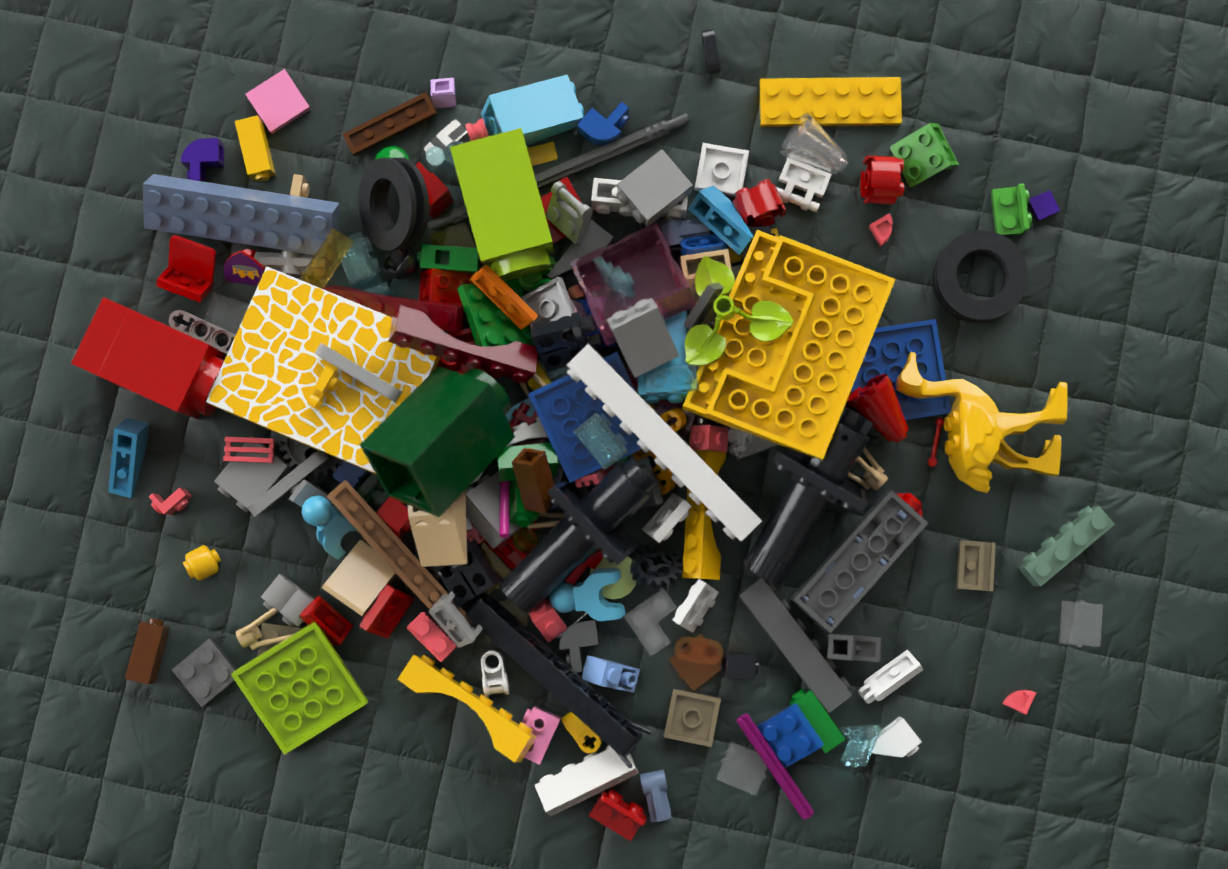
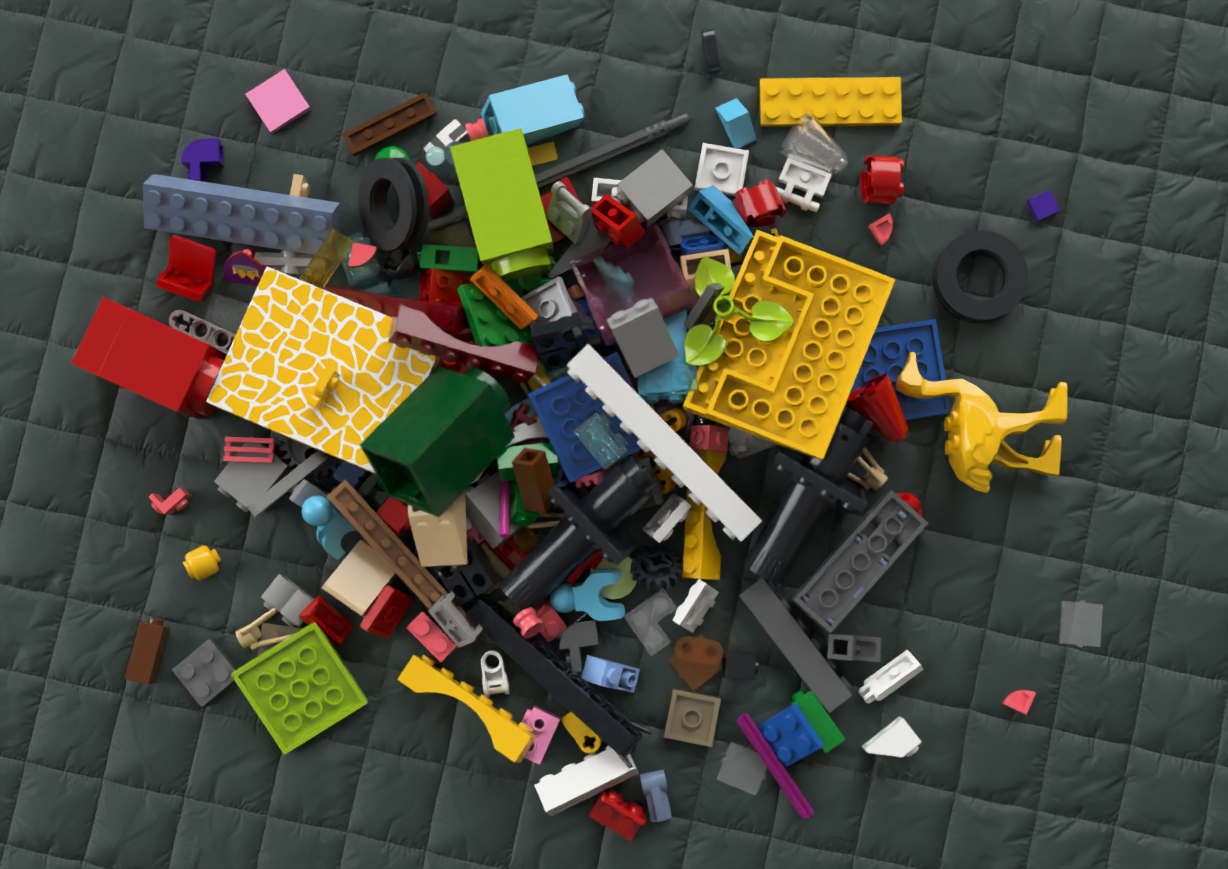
dark azure slope [108,418,149,498] -> none
yellow brick [235,115,276,182] -> none
light grey beam [314,343,402,403] -> none
lavender slope [431,78,456,108] -> none
blue brick [577,102,630,146] -> none
clear light blue slope [841,724,882,767] -> none
bright green bracket [890,123,959,187] -> none
red hinge [927,418,944,467] -> none
dark tan plate [956,540,996,591] -> none
bright green bracket [990,183,1032,236] -> none
sand green brick [1018,506,1115,587] -> none
none -> coral tile [348,242,378,268]
none -> coral wheel [513,607,544,638]
none -> red brick [591,194,645,249]
none -> medium azure slope [715,98,757,149]

